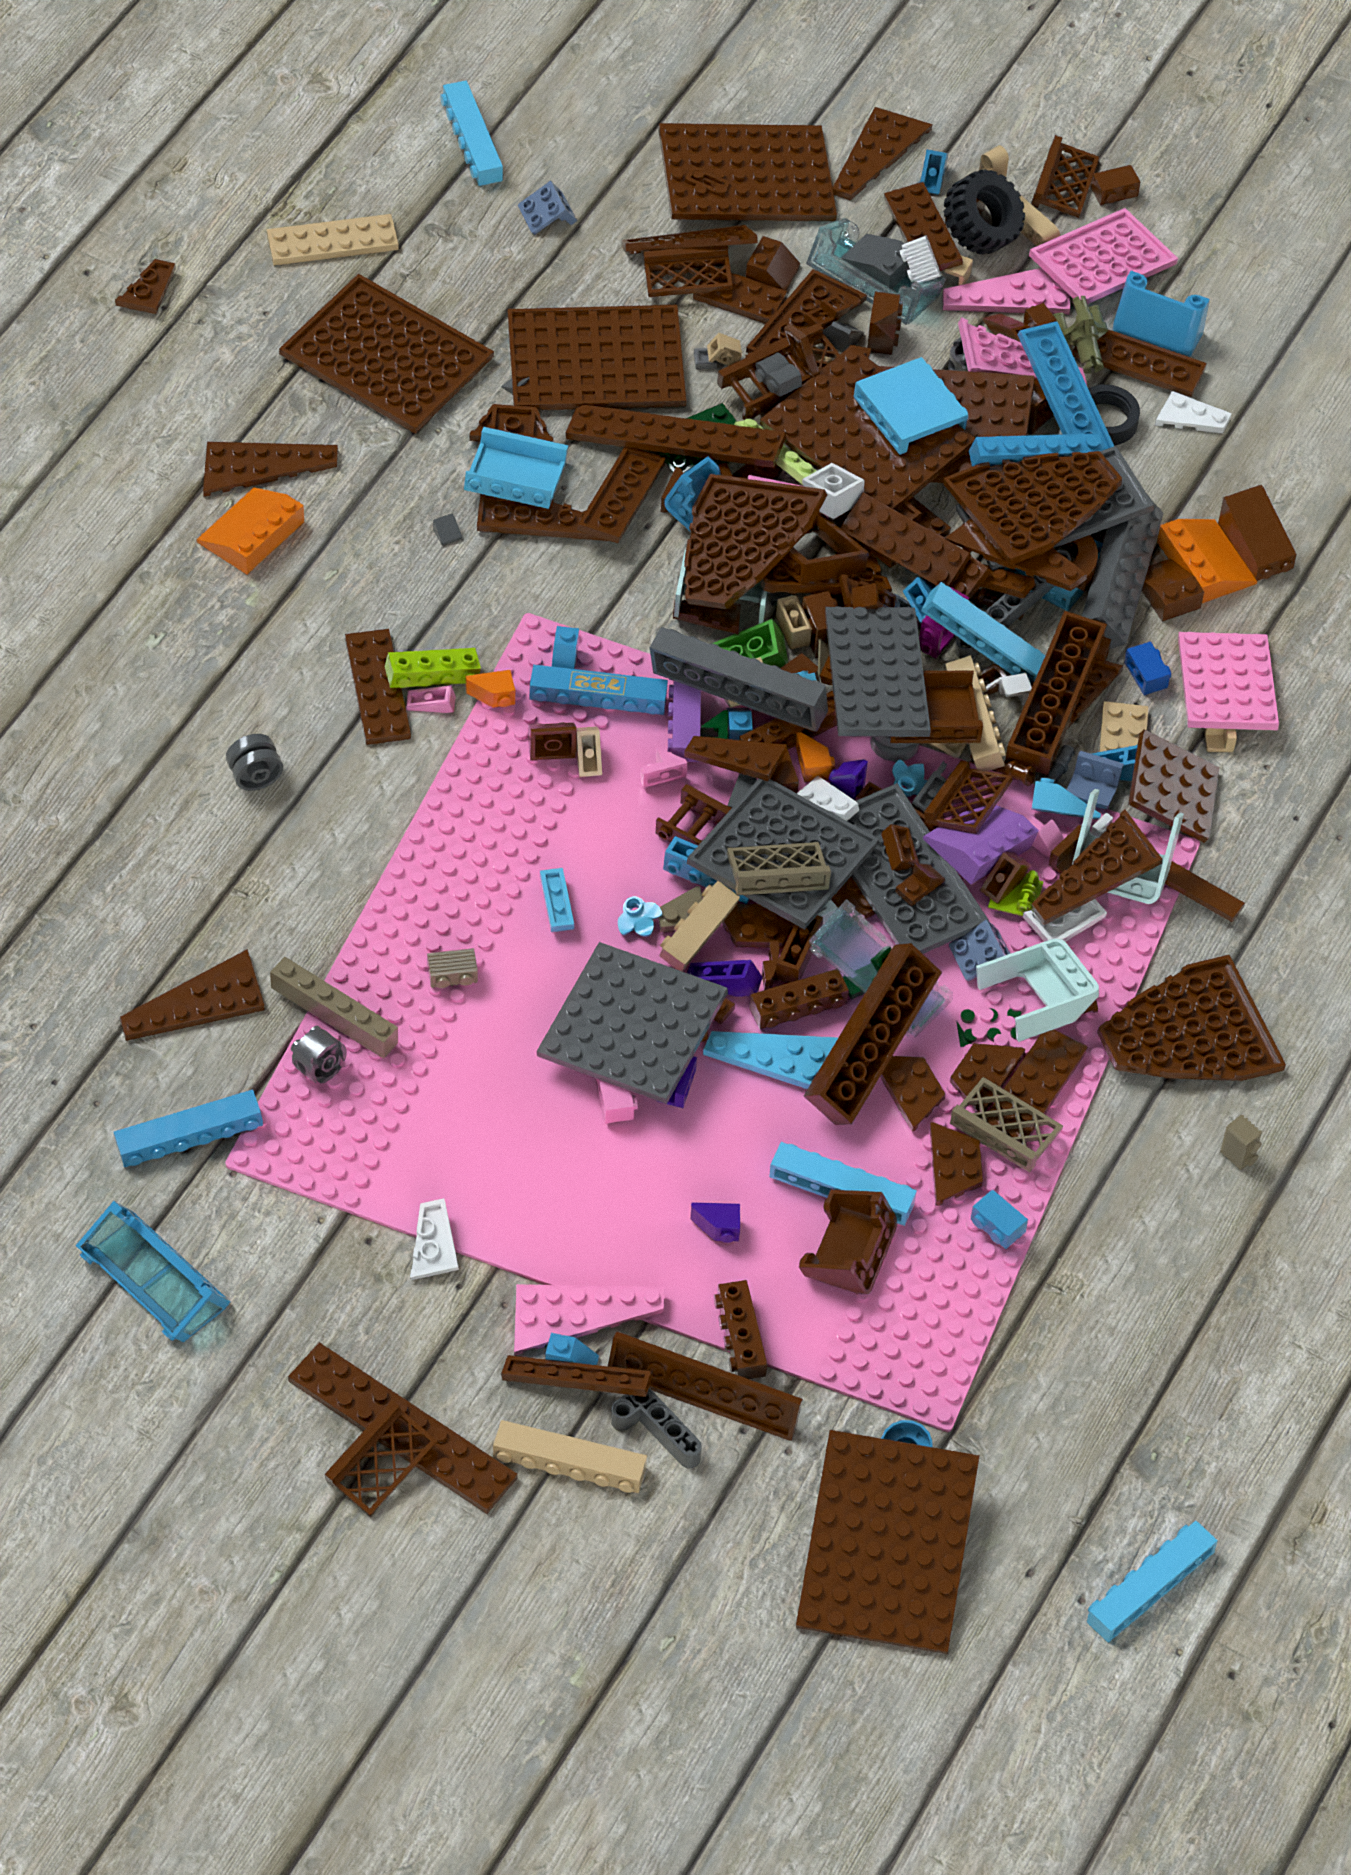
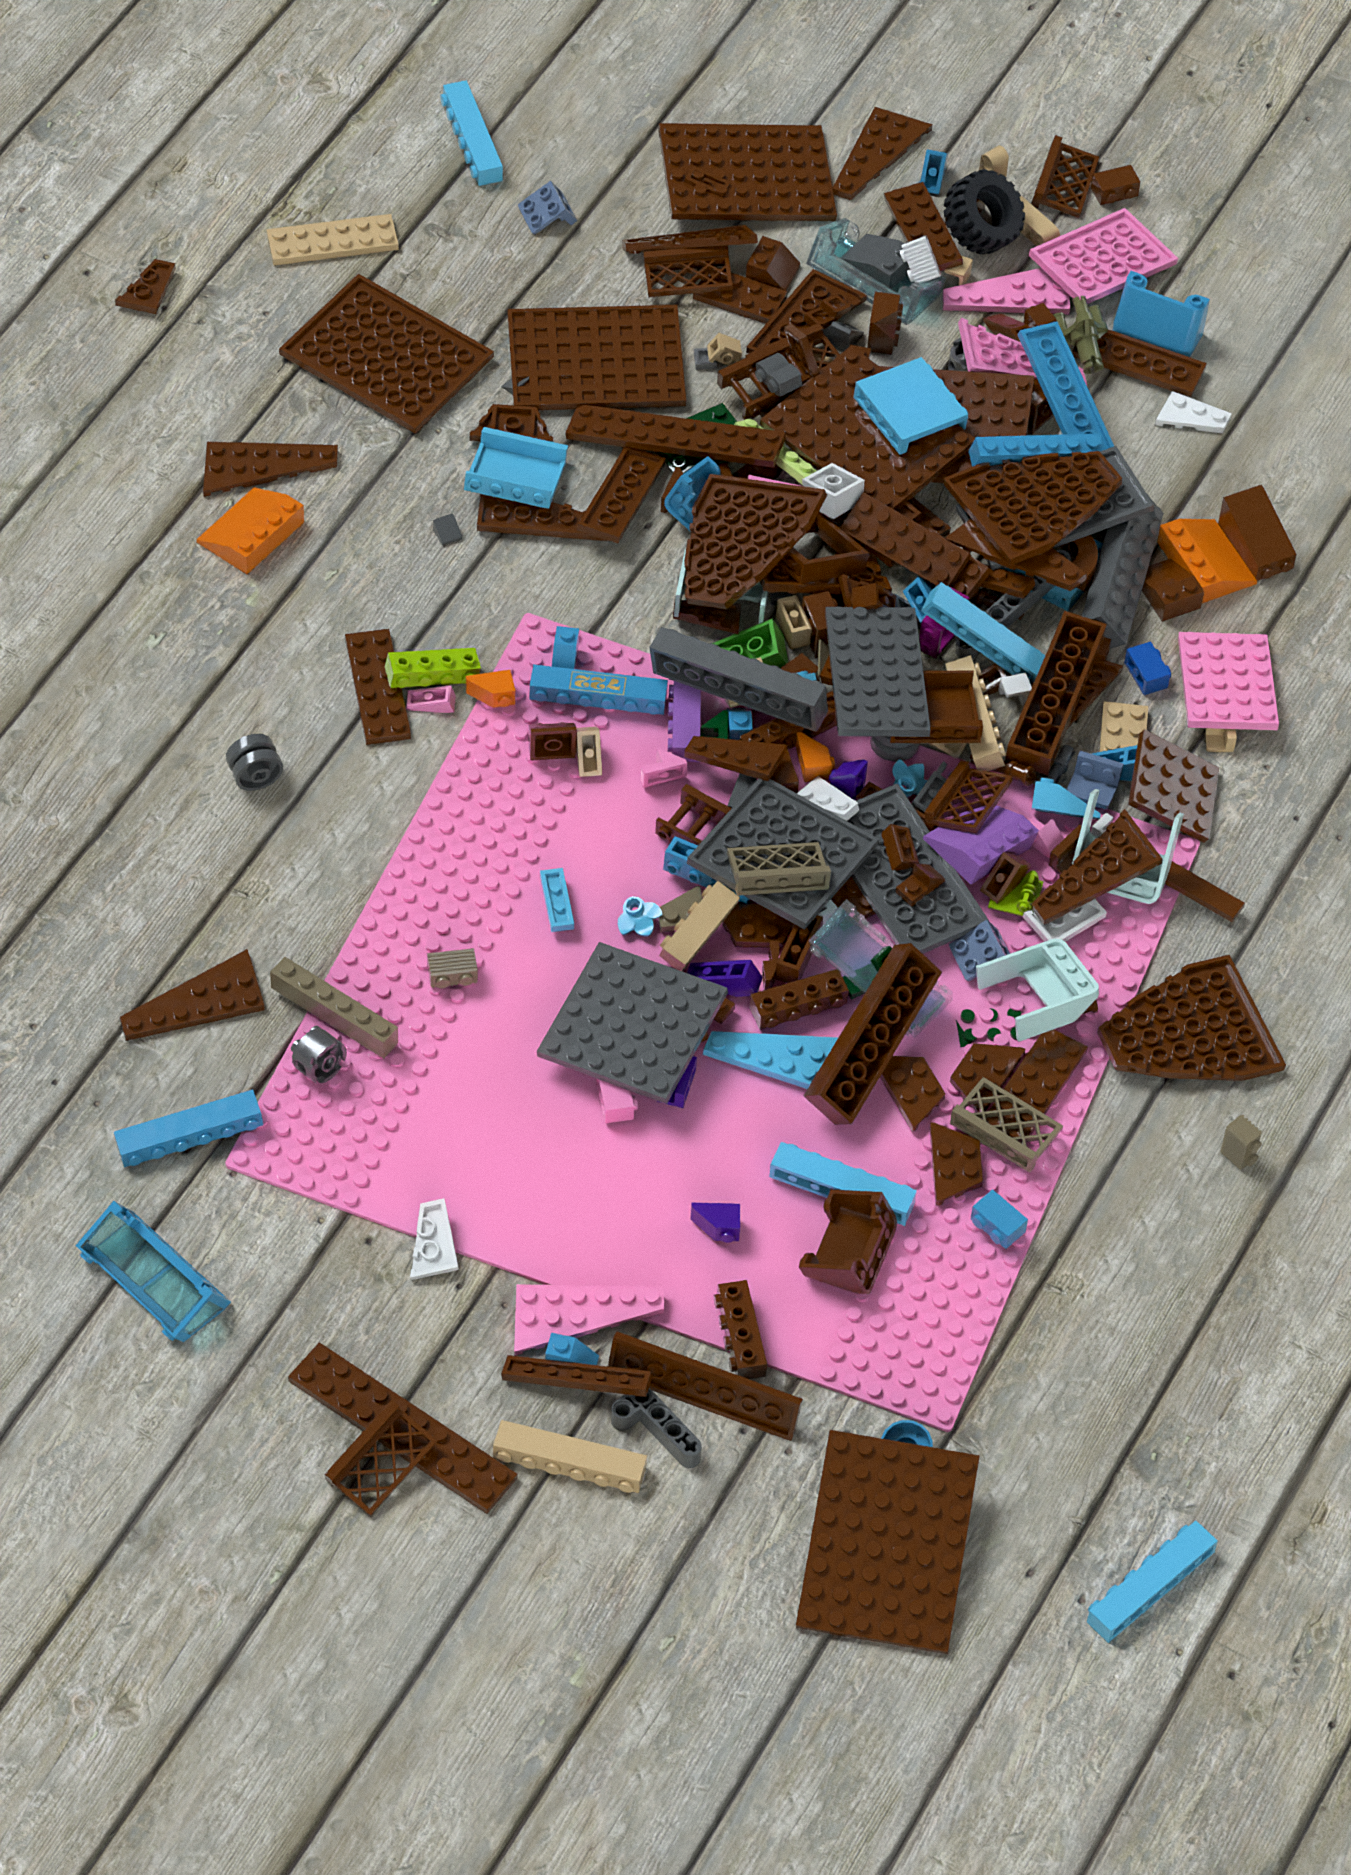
black tyre [1088,385,1140,446] -> none

